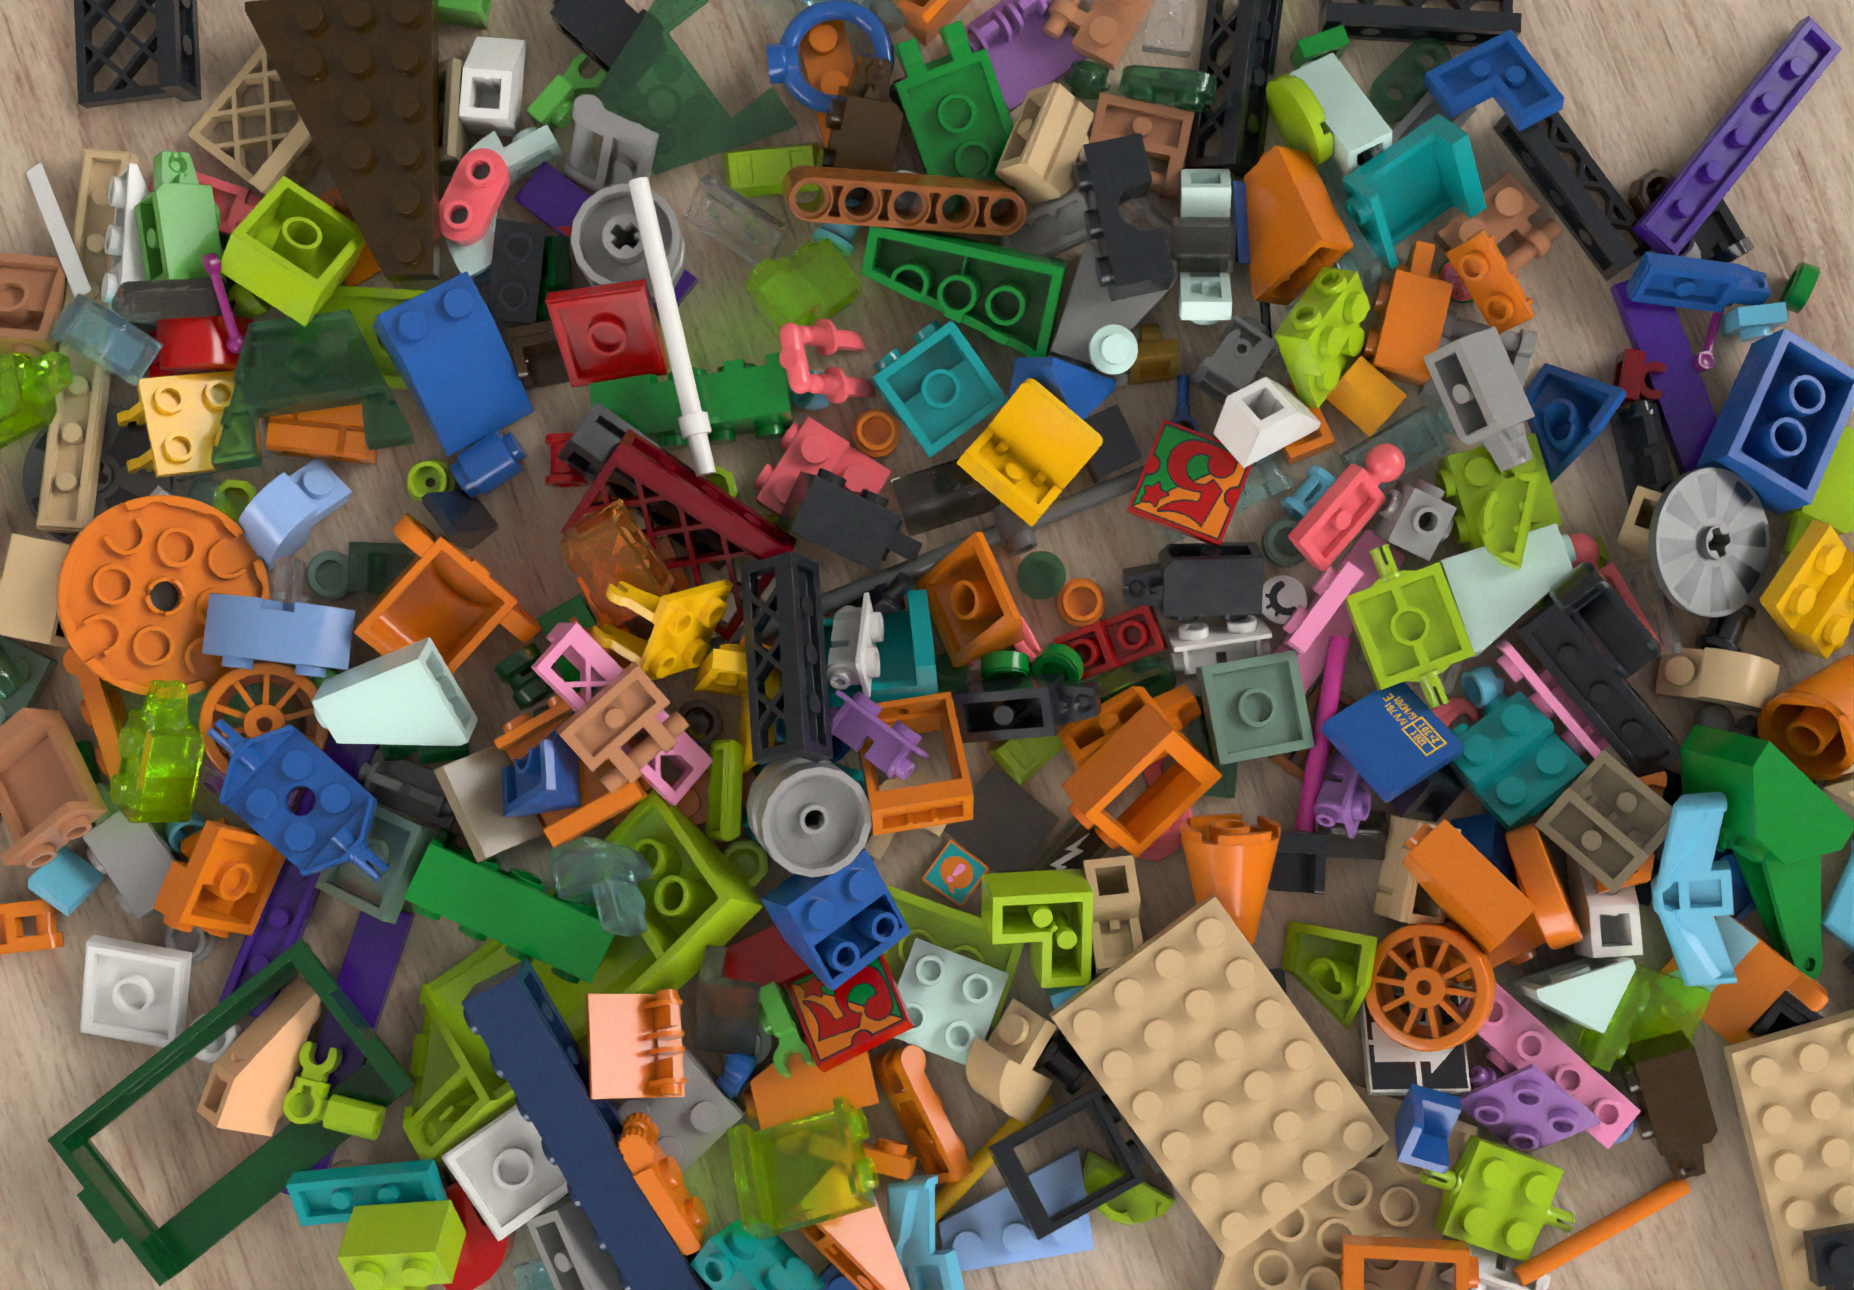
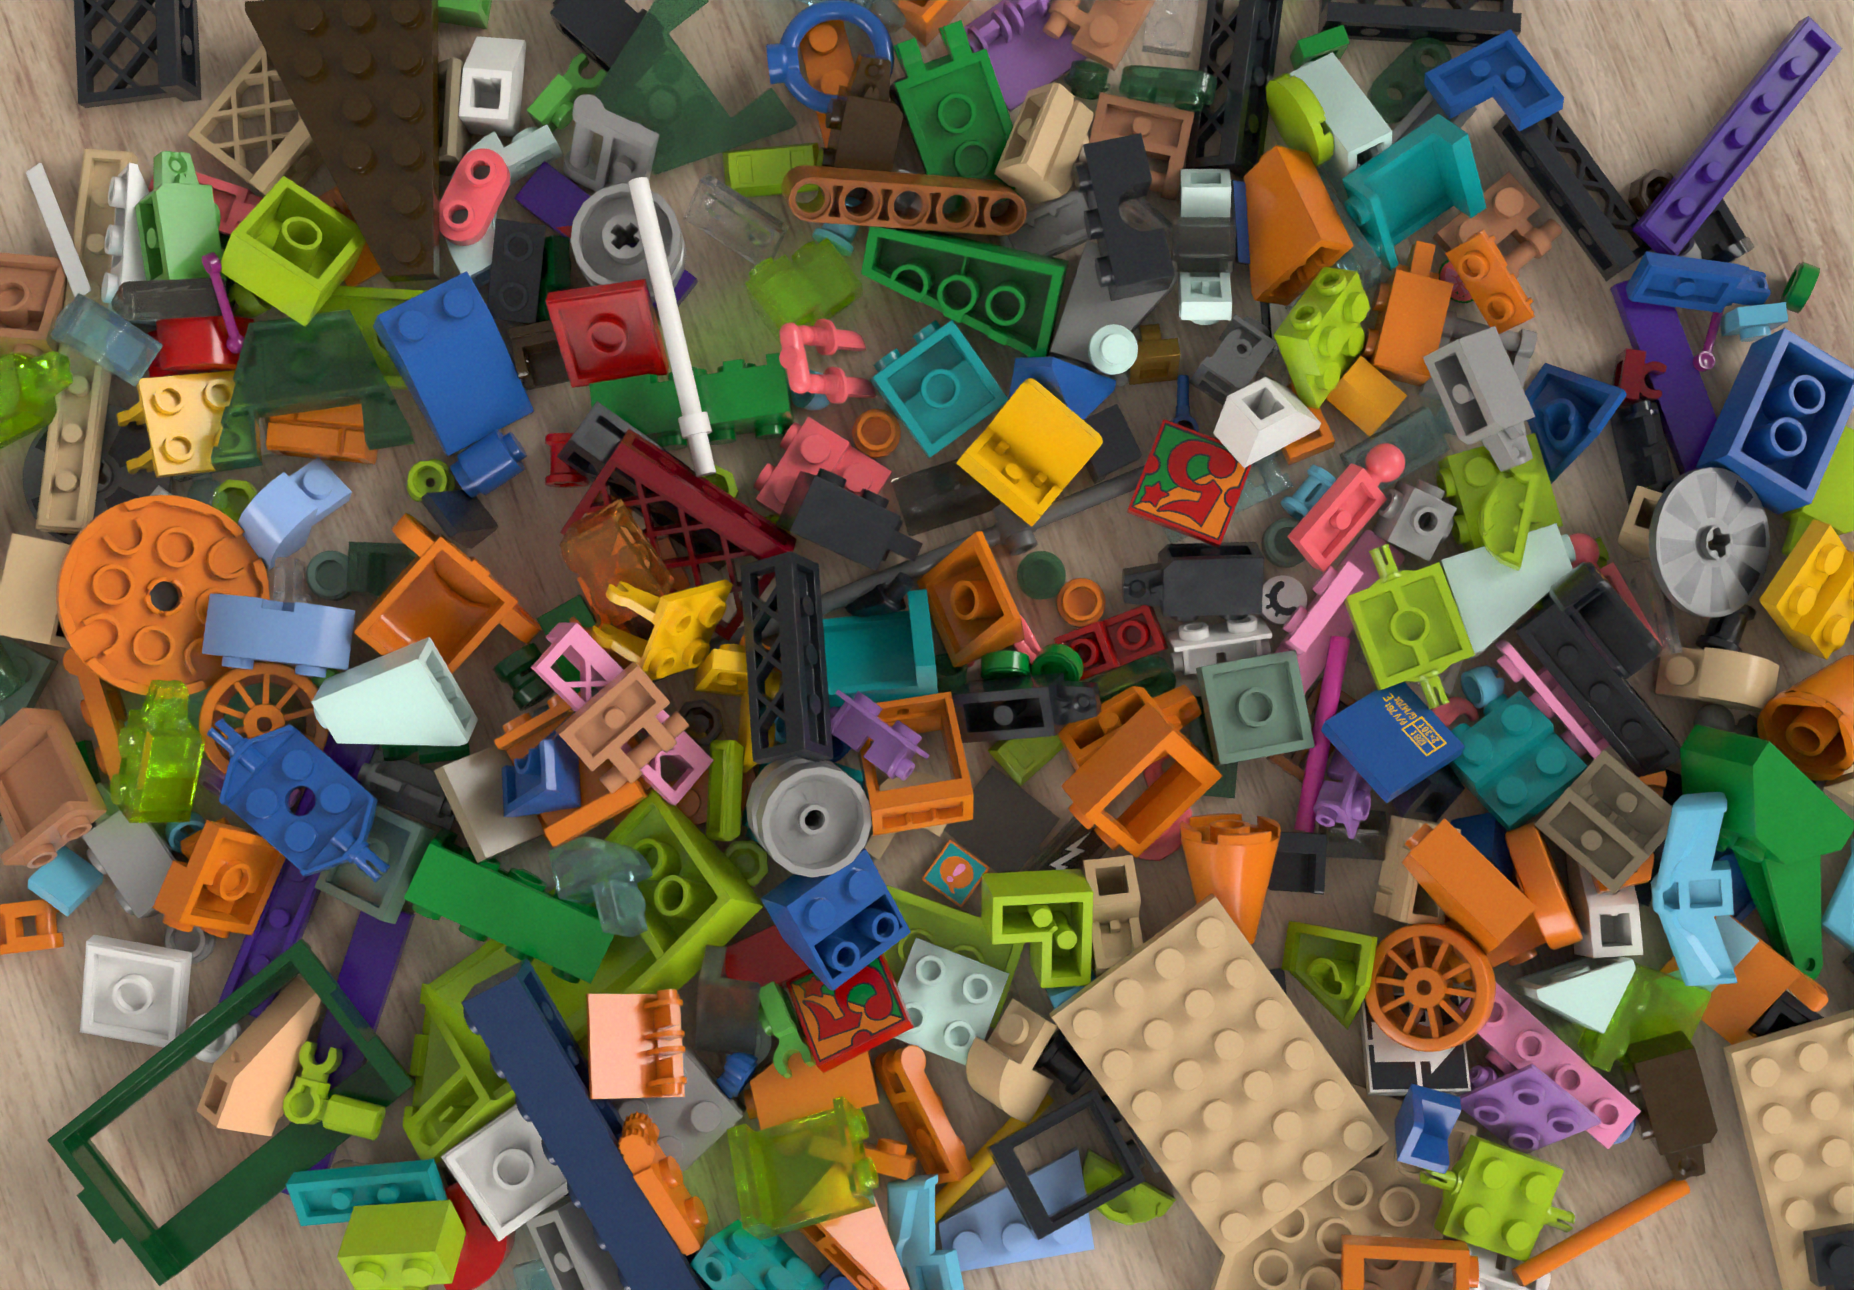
white hinge [827,592,884,698] -> none

